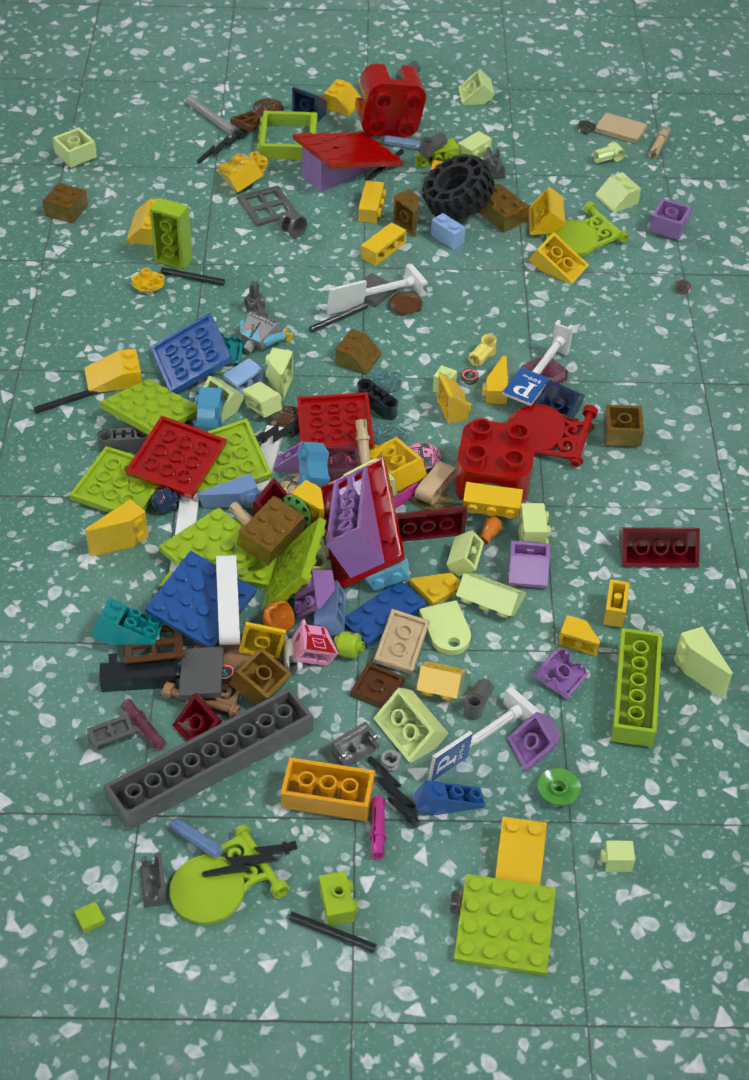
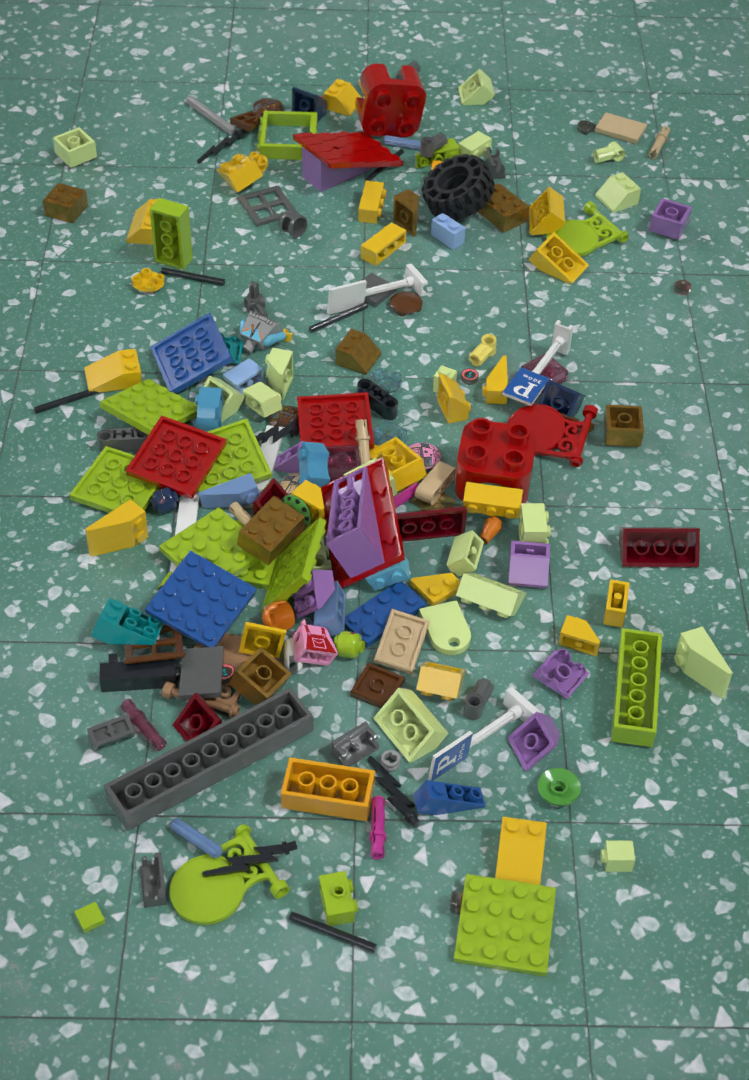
white beam [216,555,240,645] -> none

